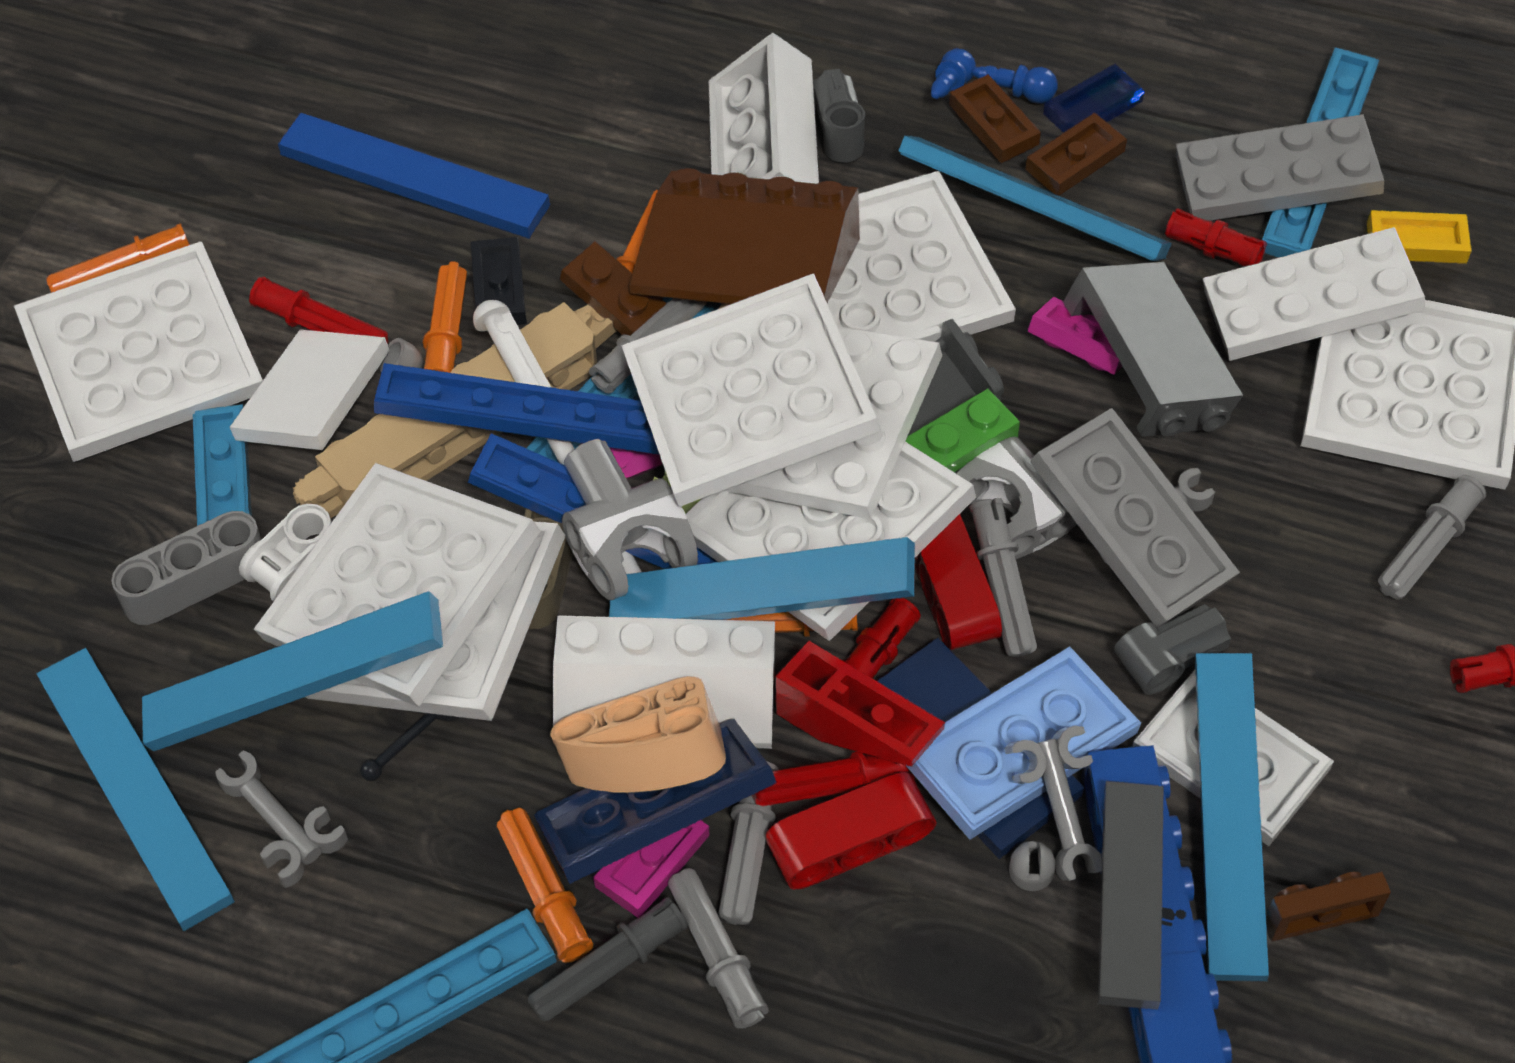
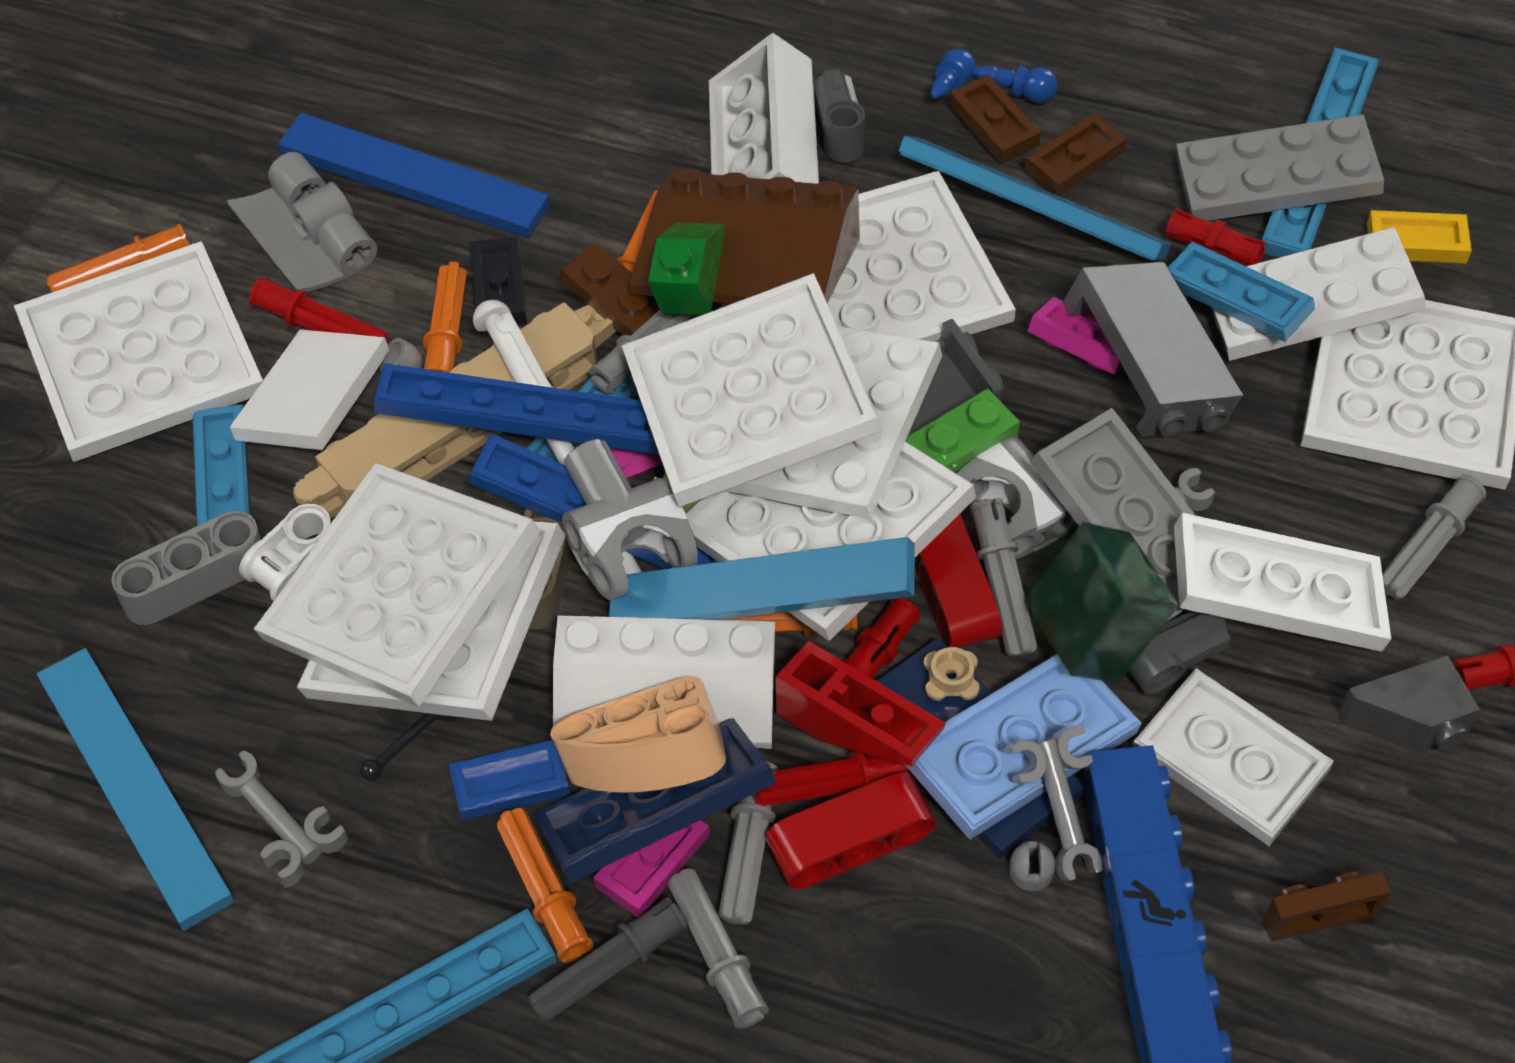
dark azure tile [142,591,443,751] -> none
clear blue tile [1044,64,1145,133] -> none
dark grey tile [1098,781,1164,1010] -> none
dark azure tile [1195,653,1269,981] -> none
none -> light grey panel [227,152,377,292]
none -> blue tile [449,740,570,821]
none -> green slope [648,222,726,315]
none -> tan plate [924,647,980,701]
none -> clear green brick [1025,522,1179,683]
none -> dark azure tile [1168,242,1315,342]
none -> white plate [1174,513,1391,652]
none -> flat silver slope [1338,656,1480,753]

